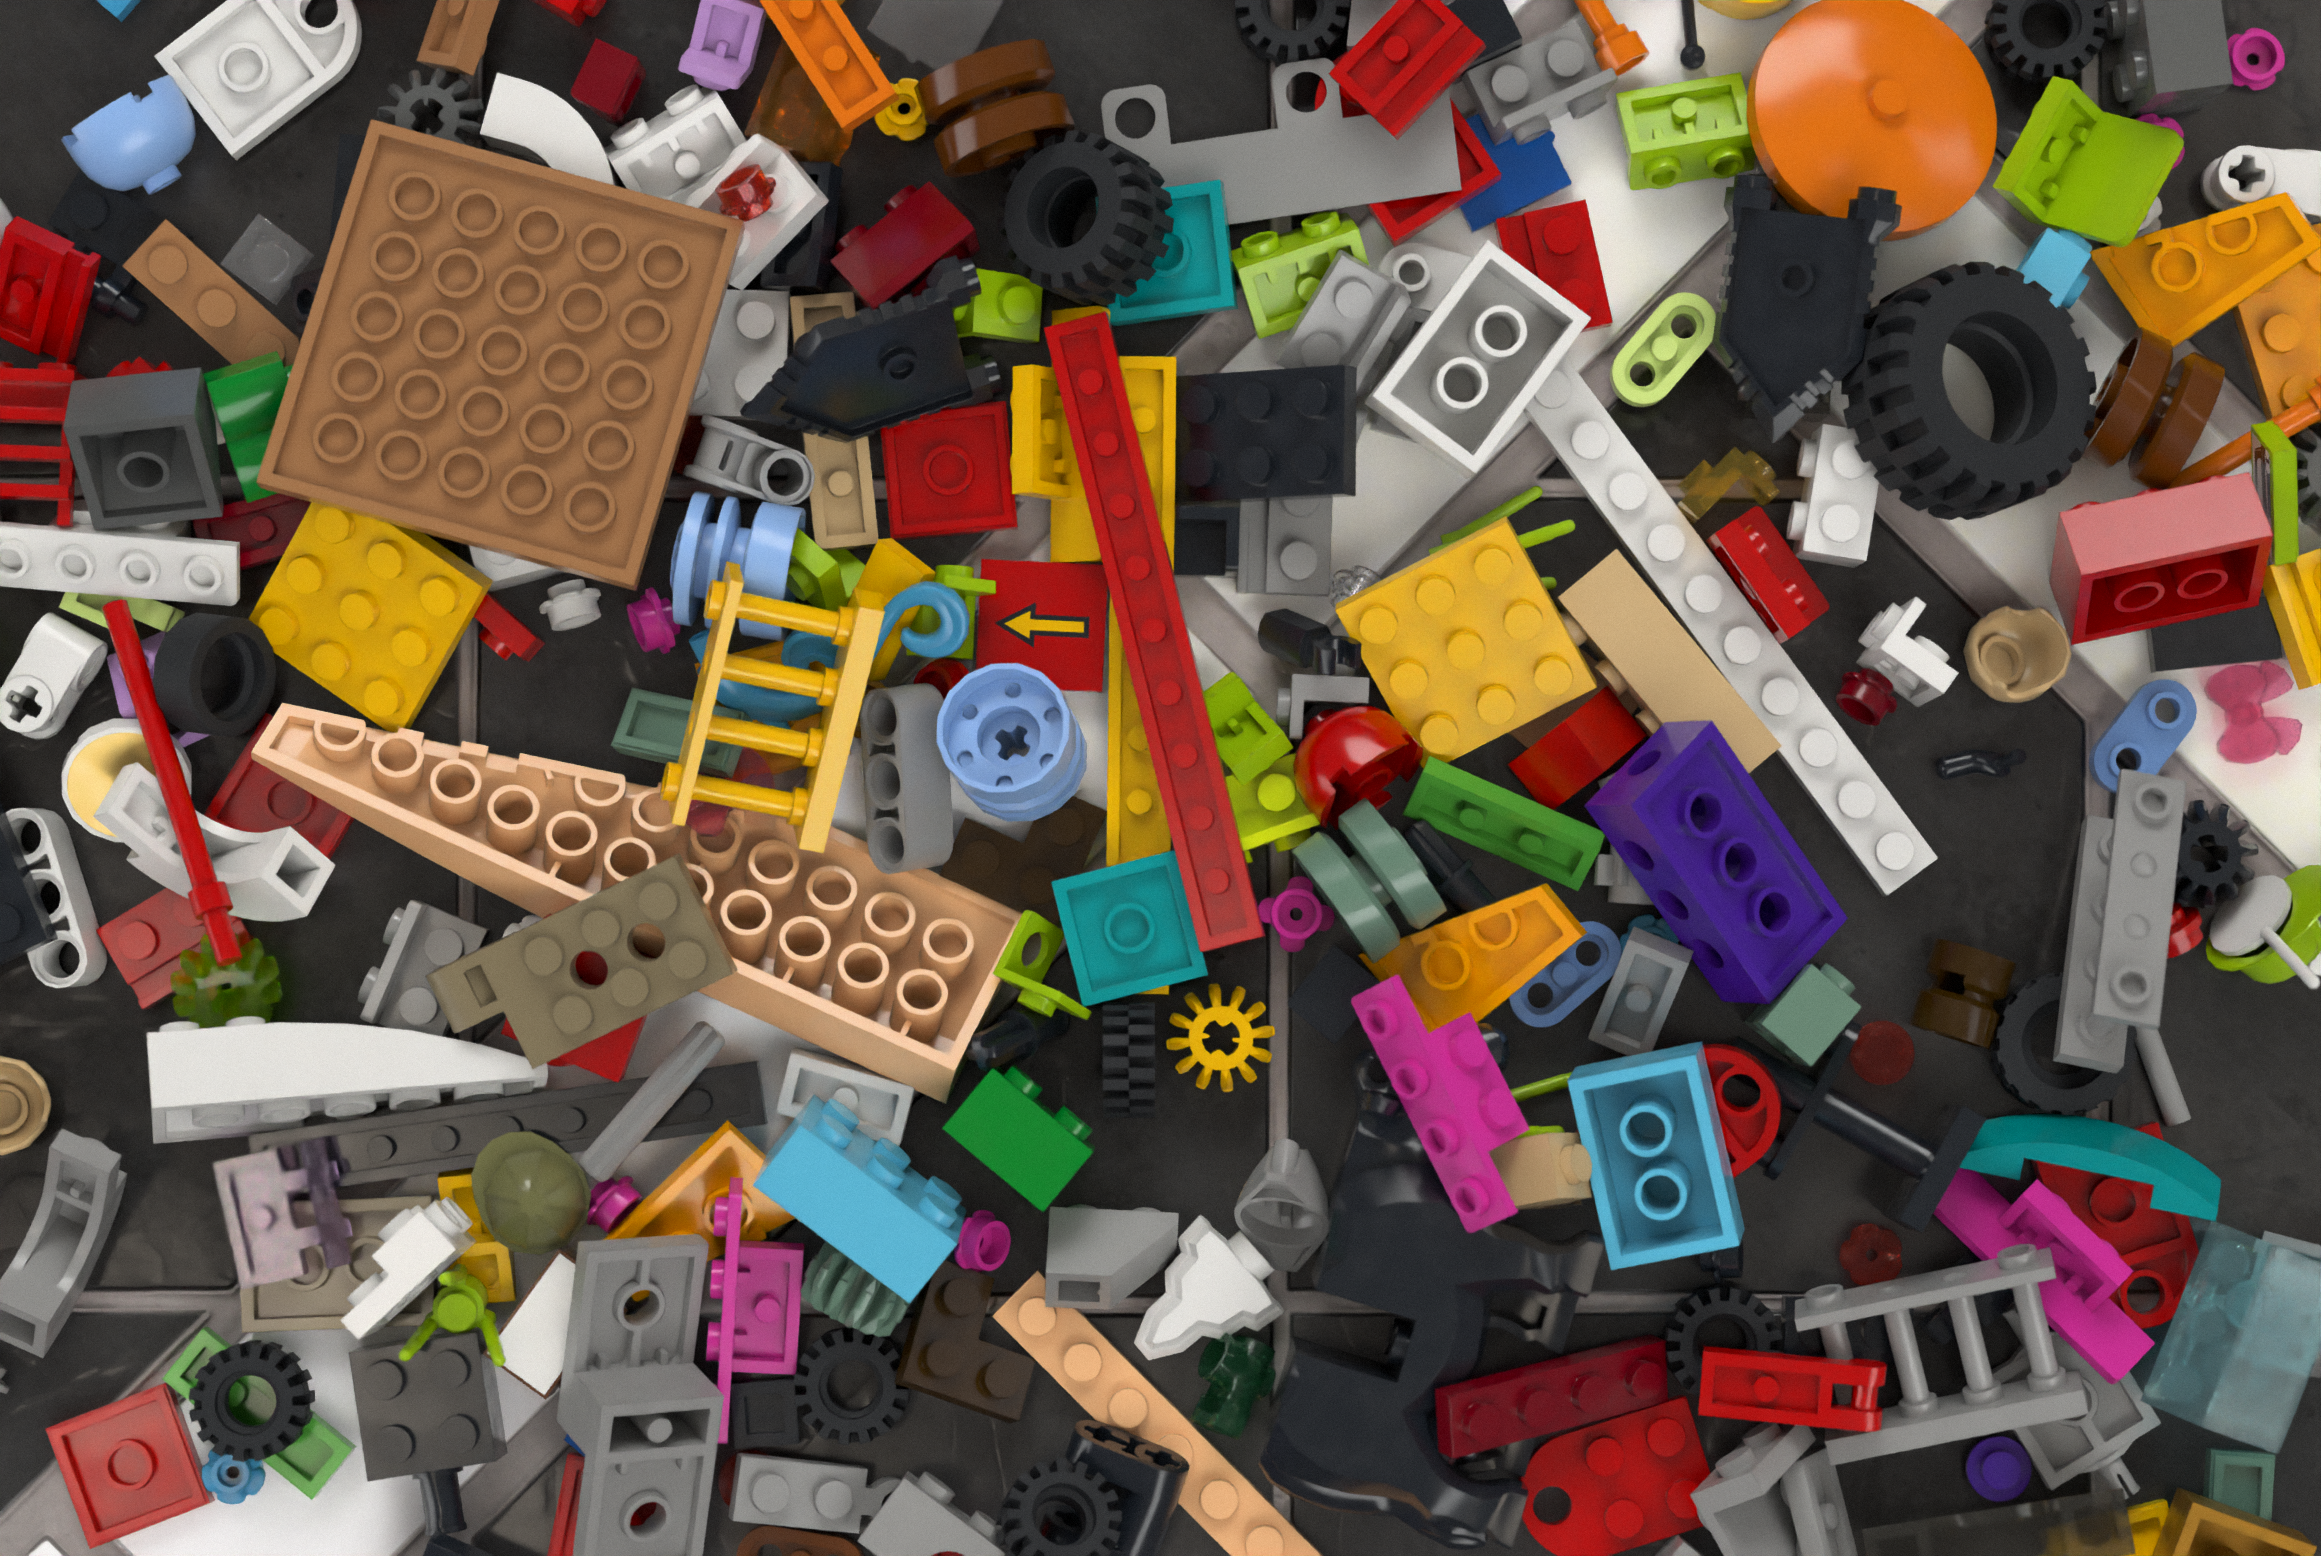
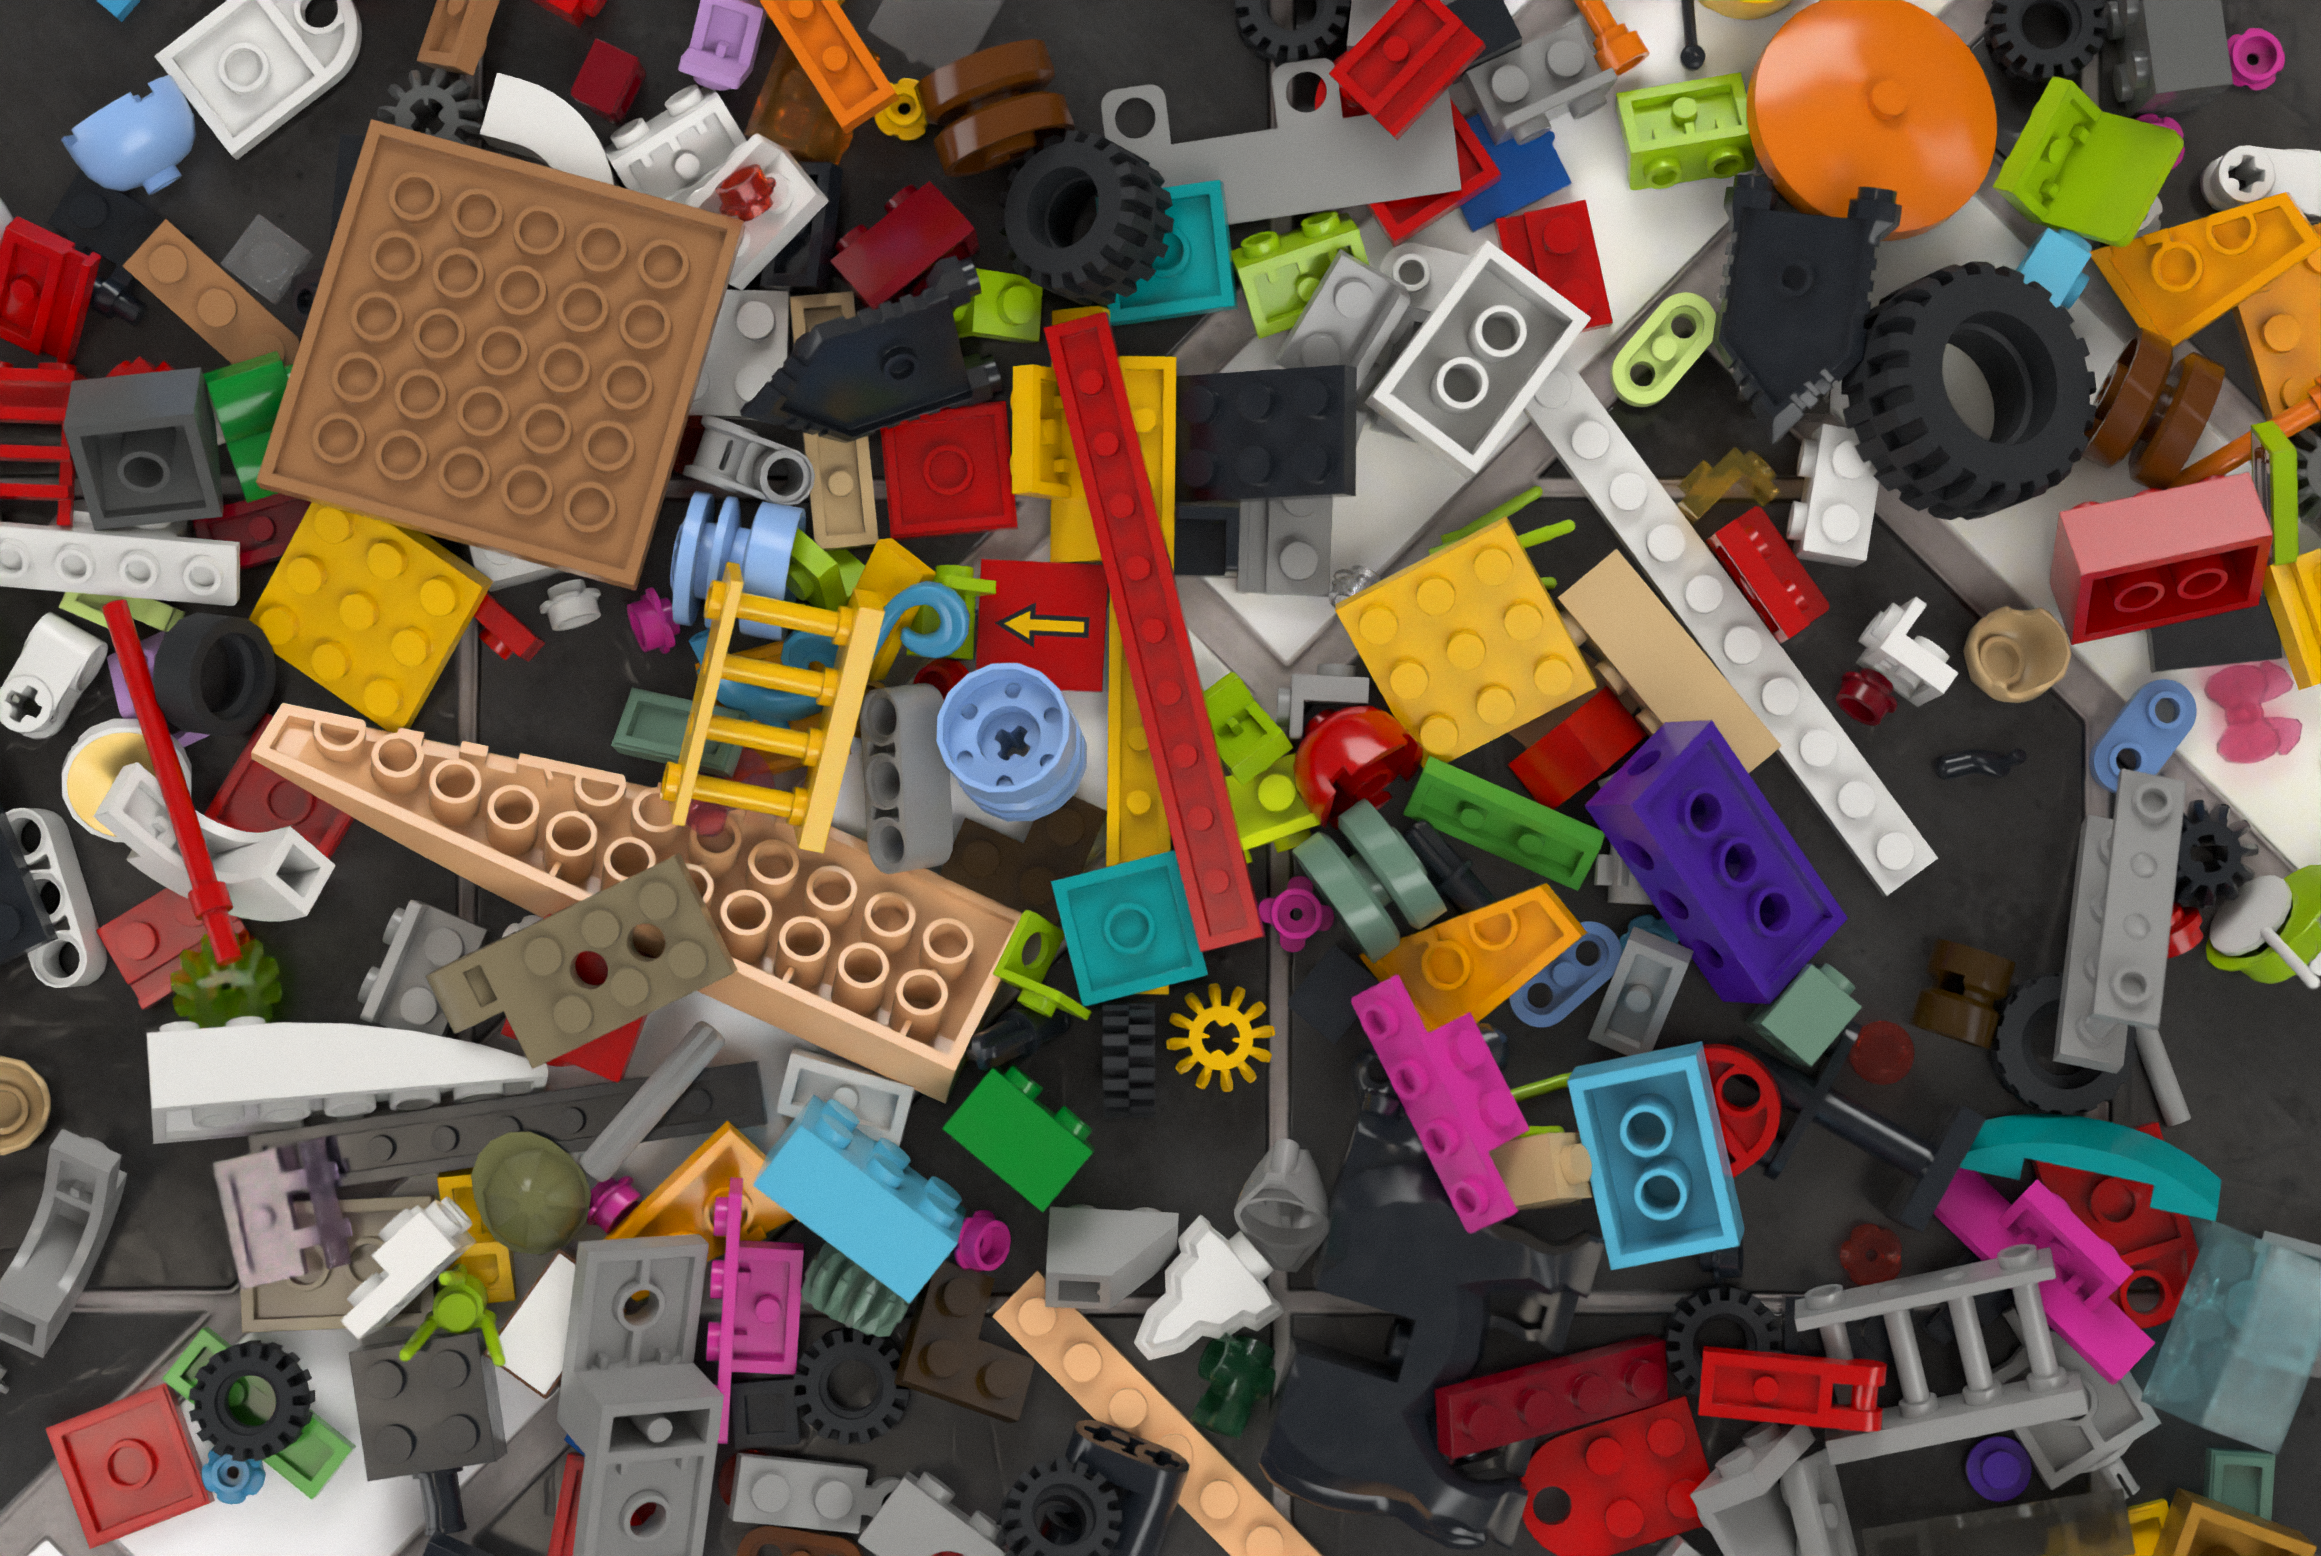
black bar [1258,608,1362,675] -> none

